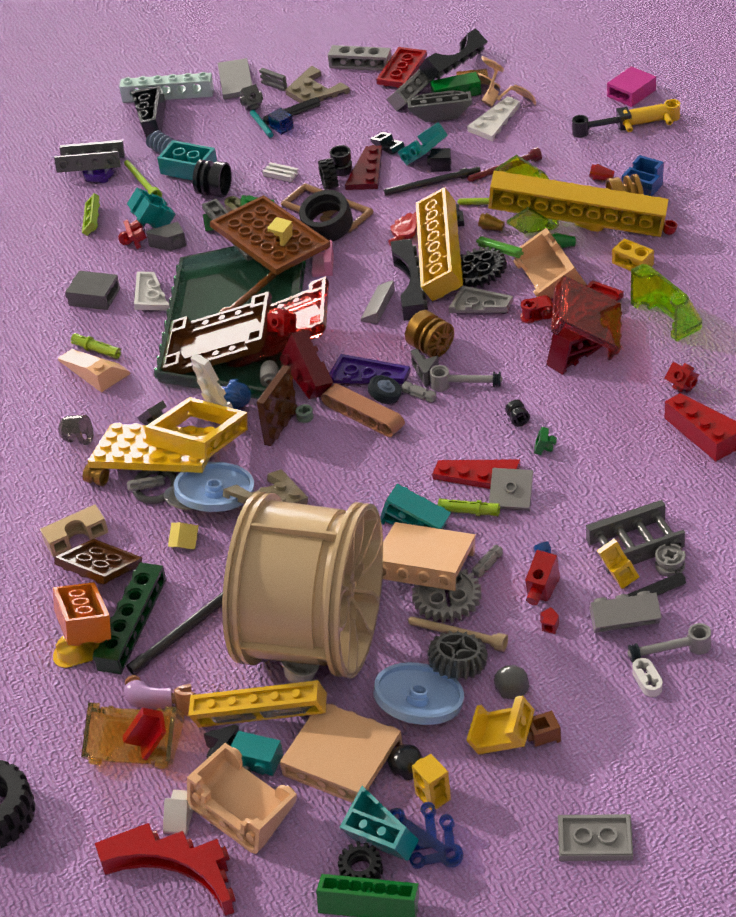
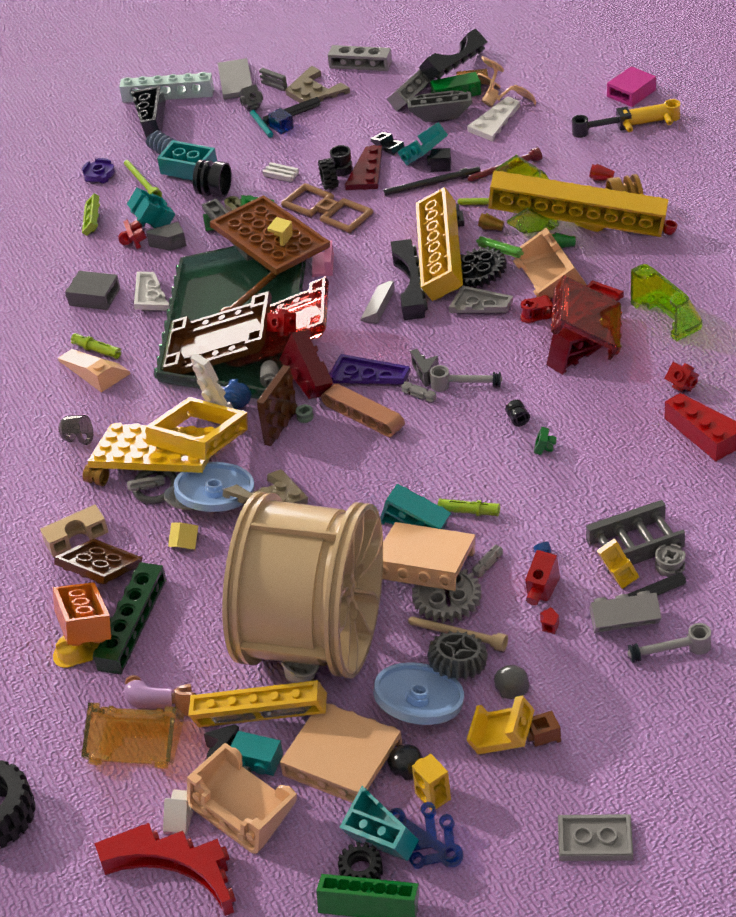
dark grey fence [54,140,125,173] -> none
red panel [123,707,166,760] -> none
black piece [126,592,223,675] -> none
black slope [137,400,167,425] -> none
black tyre [299,190,353,241] -> none
black wheel [368,375,402,404] -> none
red plate [376,47,427,88] -> none
animal [388,212,417,246] -> none
pearl gold wheel [405,310,455,357] -> none
red wing [432,459,520,489] -> none
light grey plate [489,468,534,511] -> none
yellow brick [612,238,654,275] -> none
blue plate [622,155,664,196] -> none
white beam [632,658,663,697] -> none

